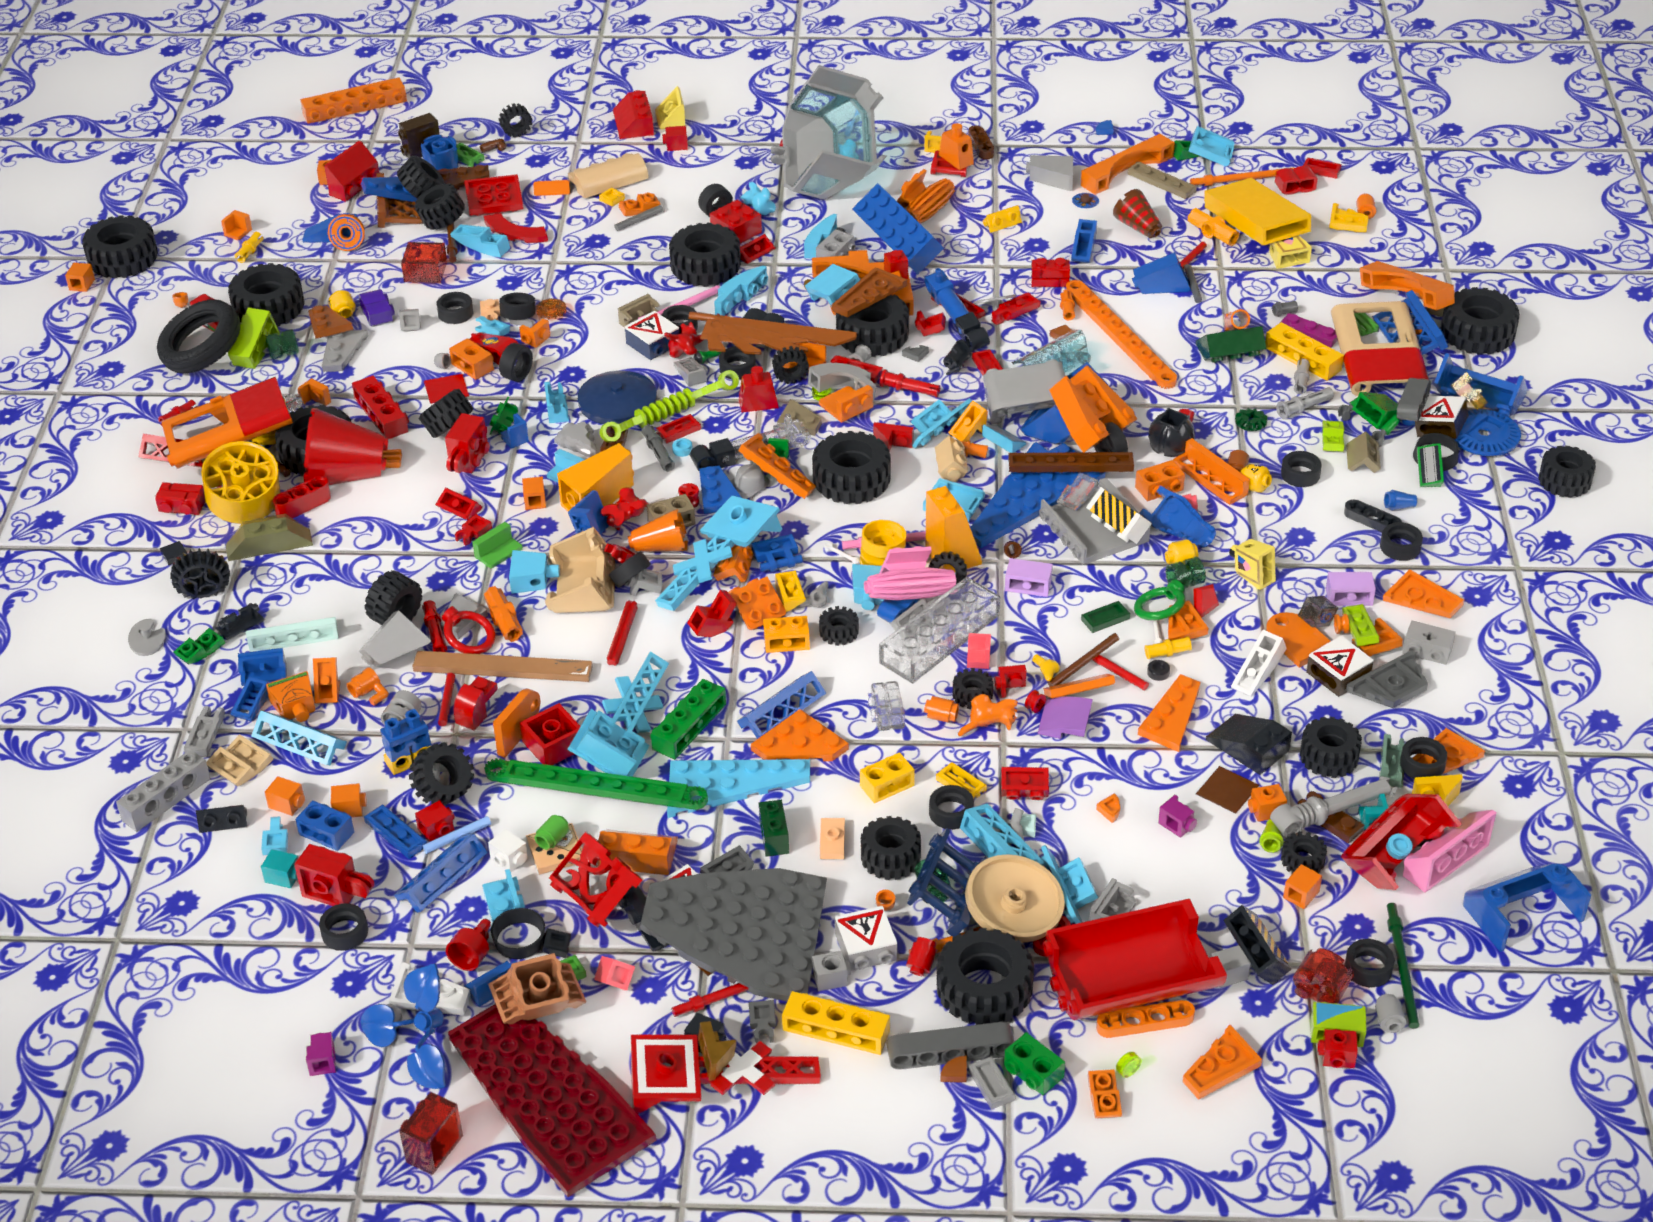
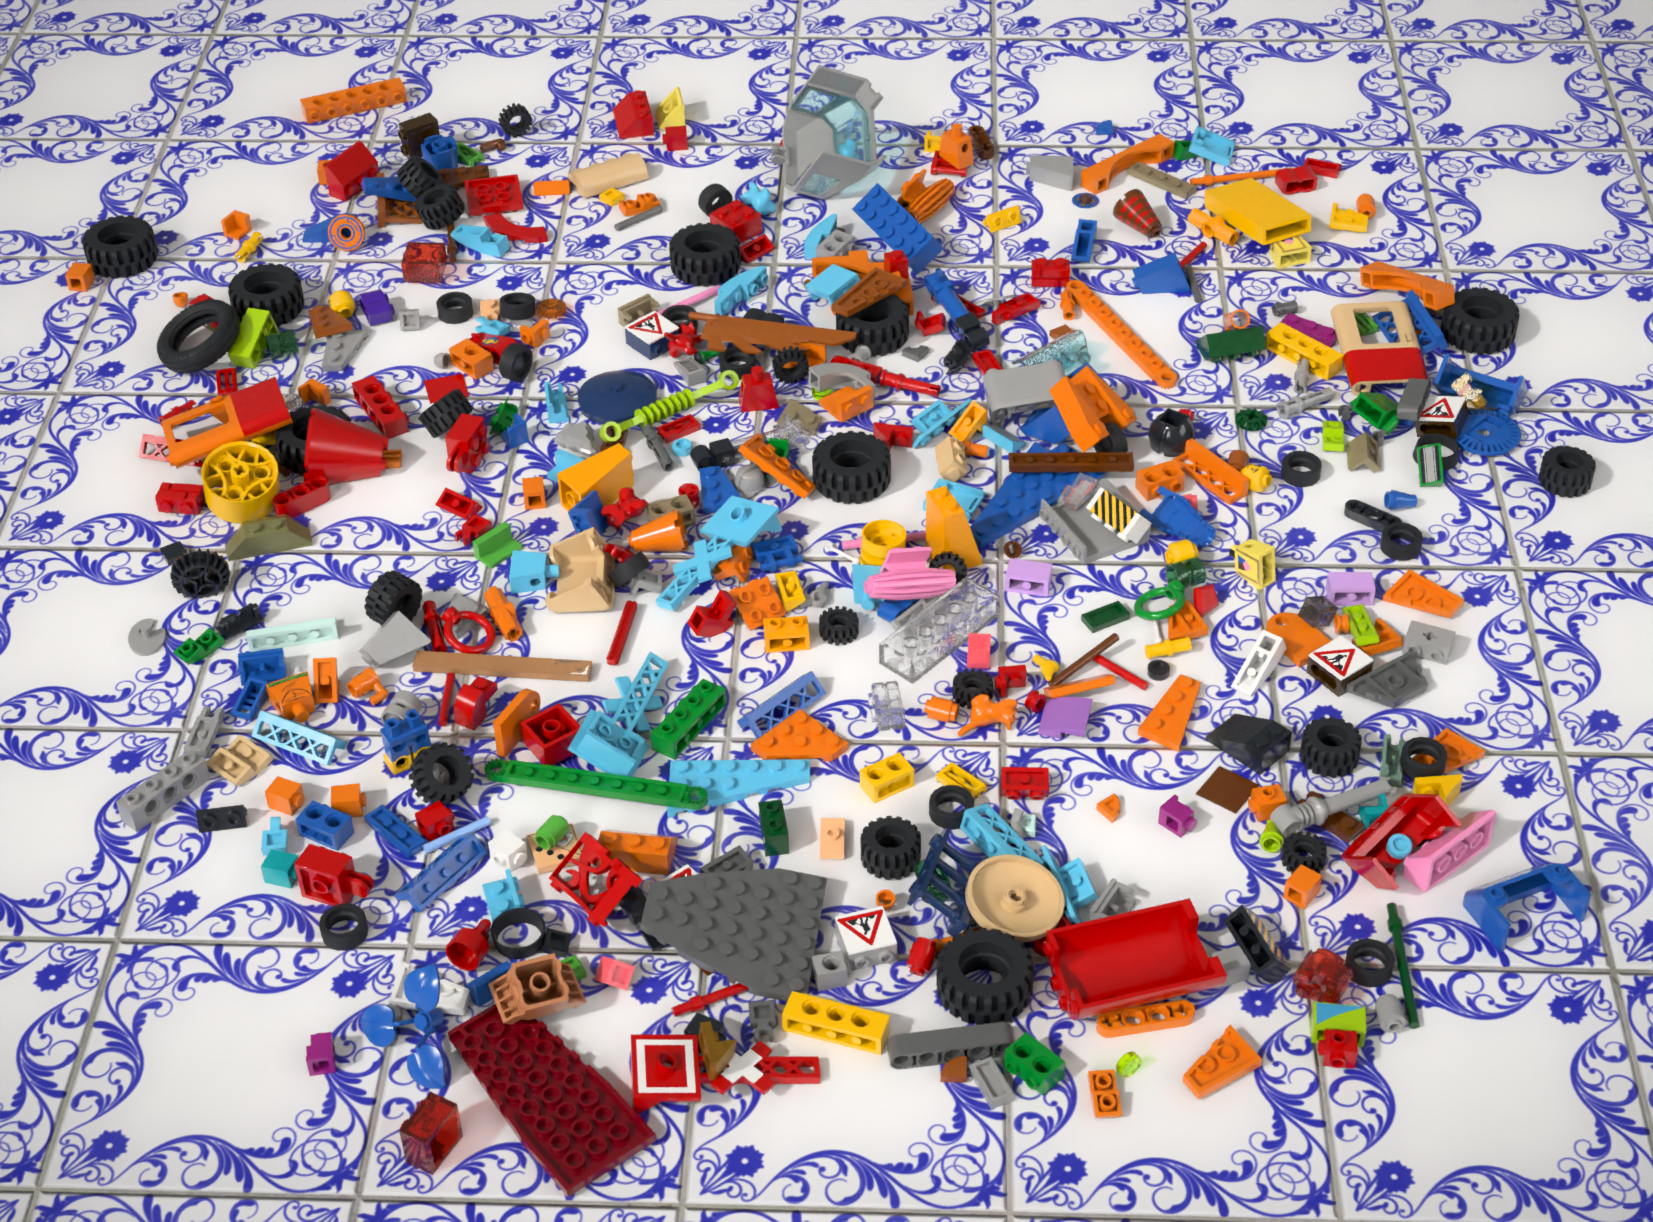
none -> red tile [216,367,238,396]

